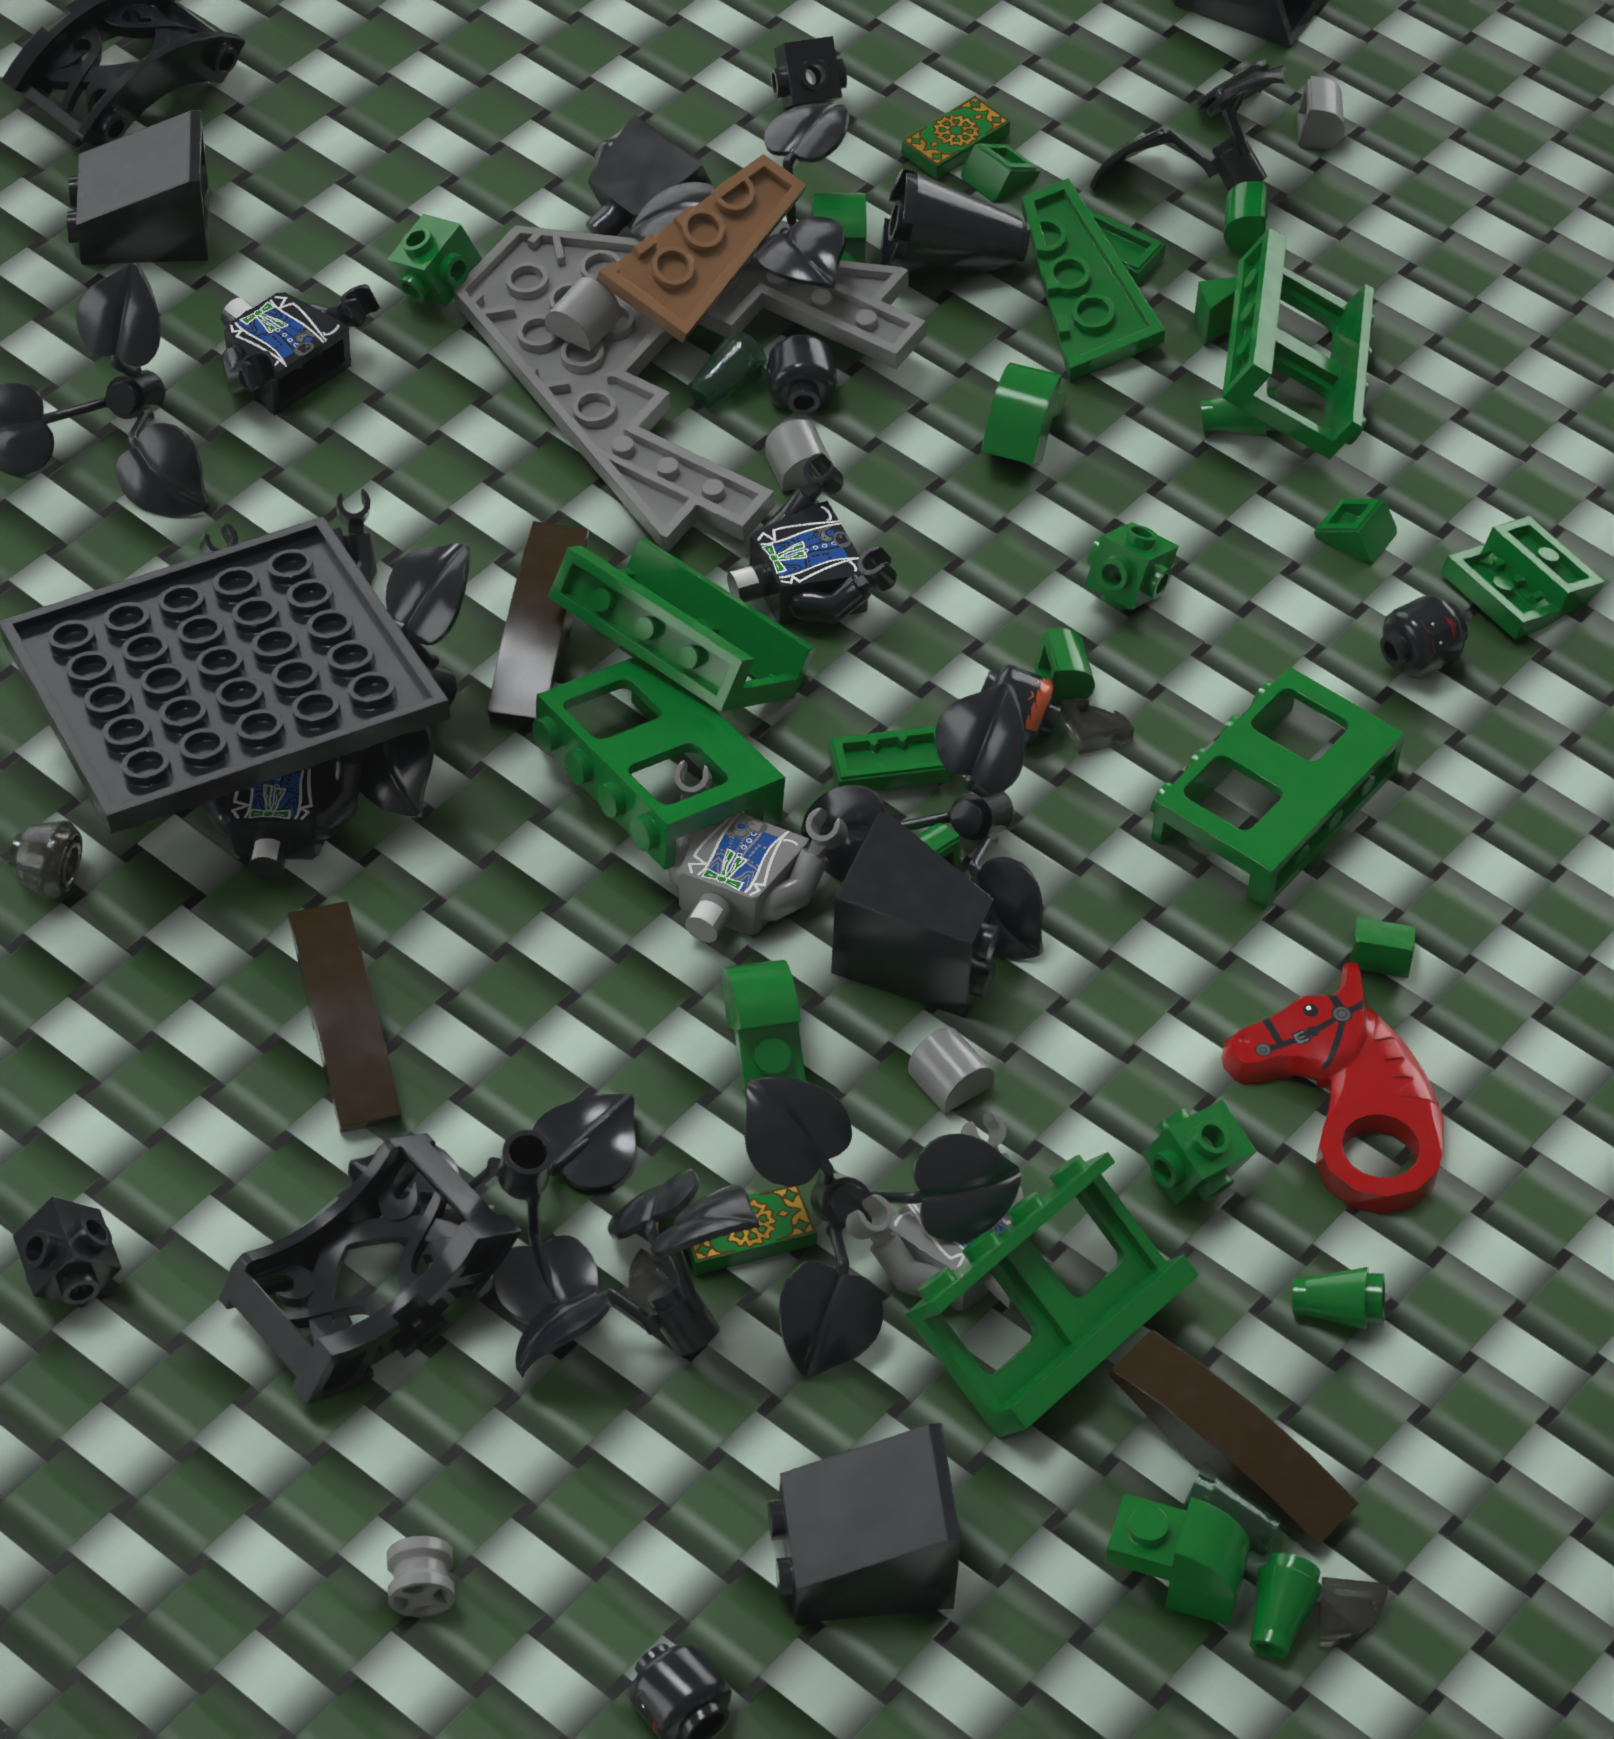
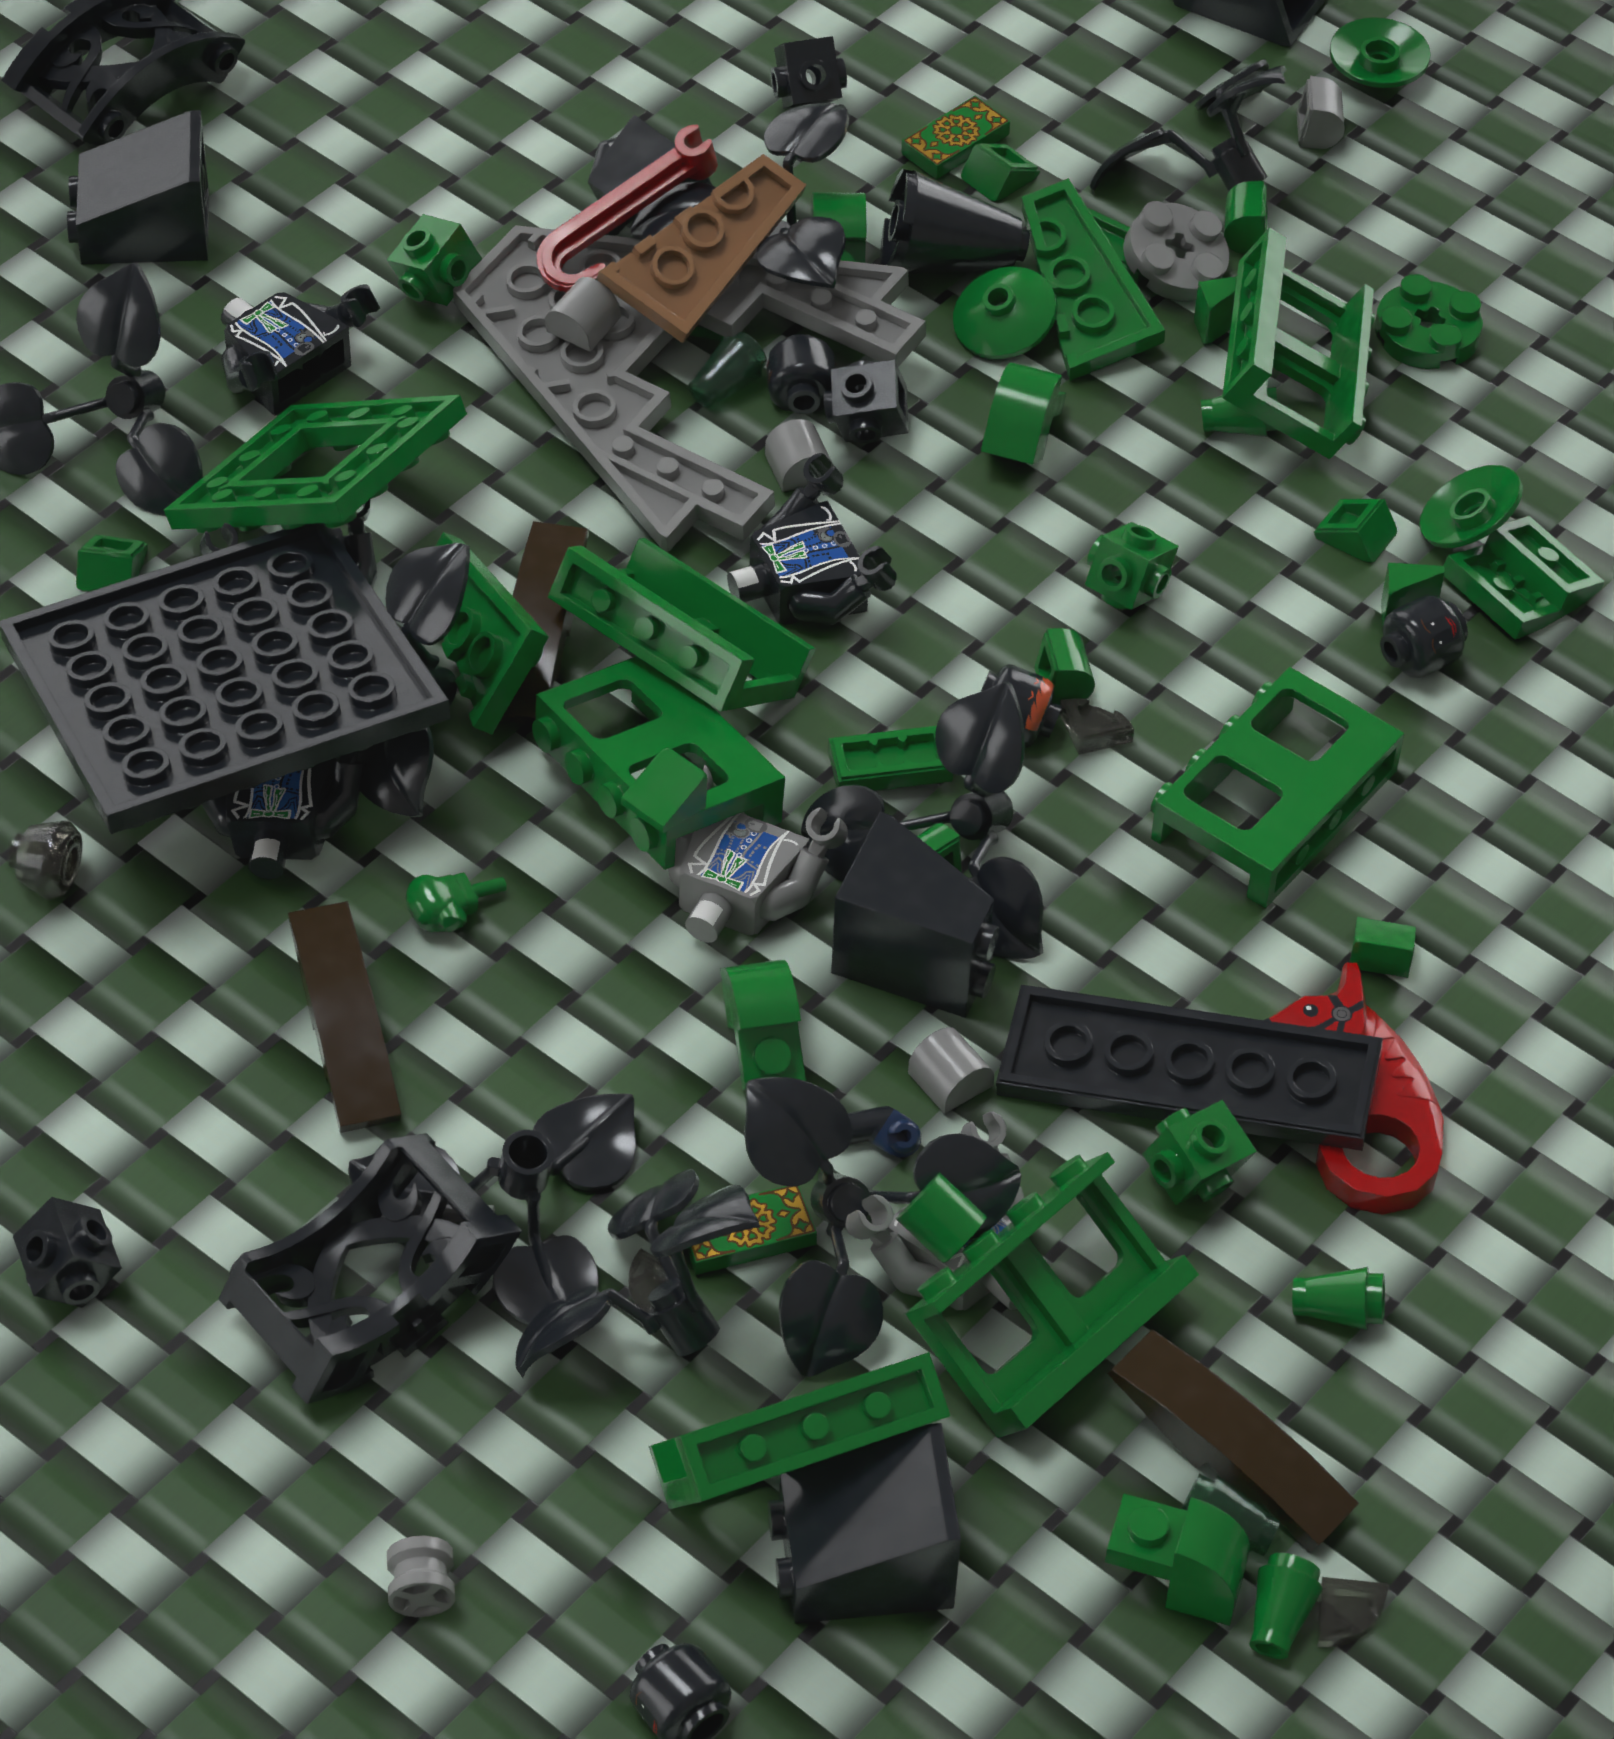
none -> green slope [76,534,148,592]
none -> green plate [164,394,467,533]
none -> green piece [405,872,507,933]
none -> green wing [435,532,549,735]
none -> piece [536,124,718,292]
none -> green slope [621,747,708,833]
none -> green window [648,1352,951,1509]
none -> black brick [824,359,909,443]
none -> arm [848,1106,921,1157]
none -> green brick [896,1172,987,1264]
none -> green dish [953,266,1057,359]
none -> black tile [996,985,1383,1151]
none -> light grey plate [1123,201,1229,301]
none -> green dish [1330,17,1431,88]
none -> green plate [1374,274,1483,369]
none -> green slope [1381,562,1445,628]
none -> green dish [1419,465,1523,548]

